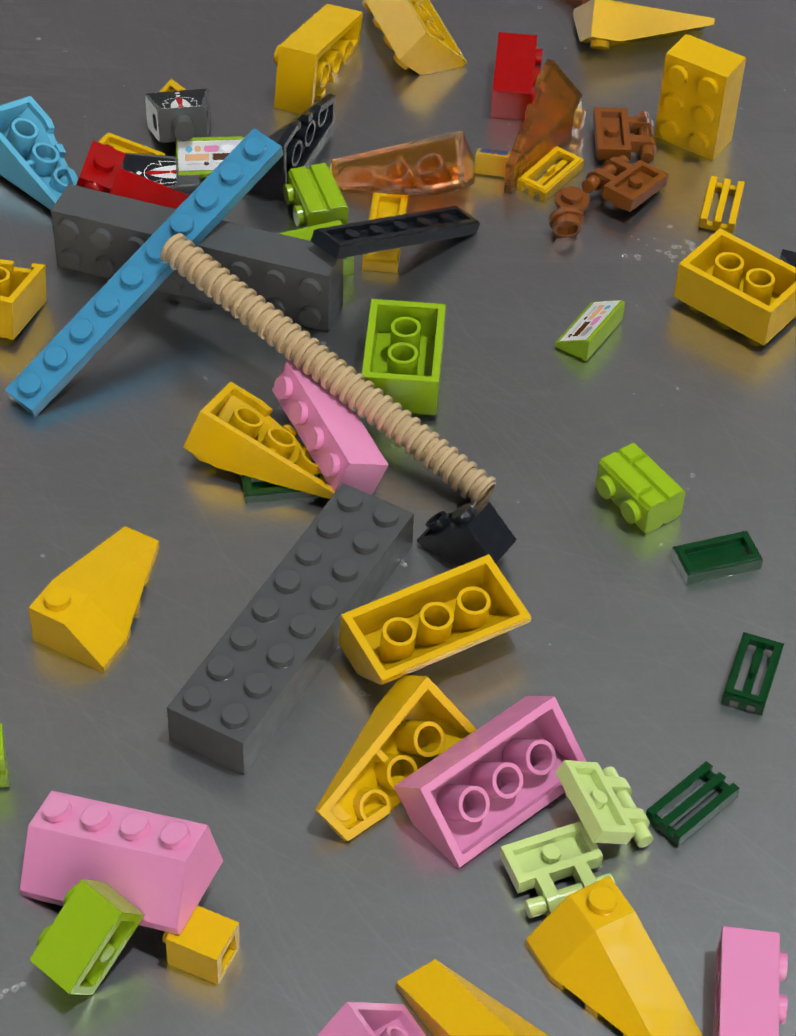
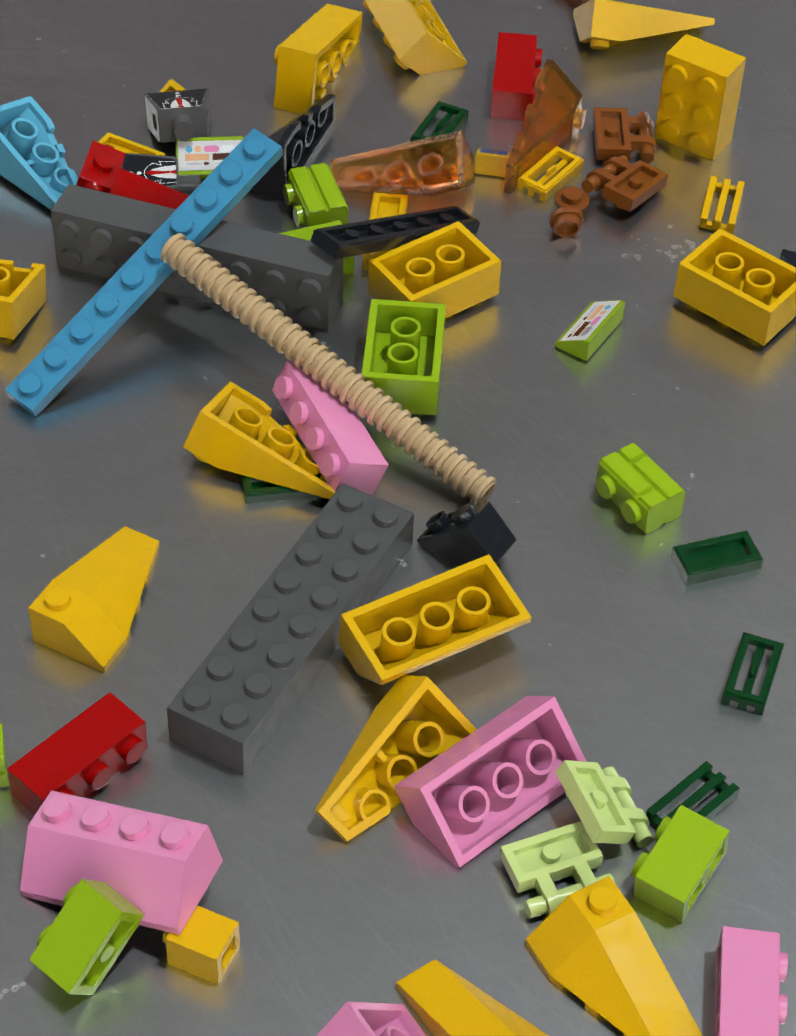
none -> red brick [7,692,148,815]
none -> yellow brick [368,221,502,318]
none -> dark green tile [410,101,469,157]
none -> lime brick [631,805,730,923]

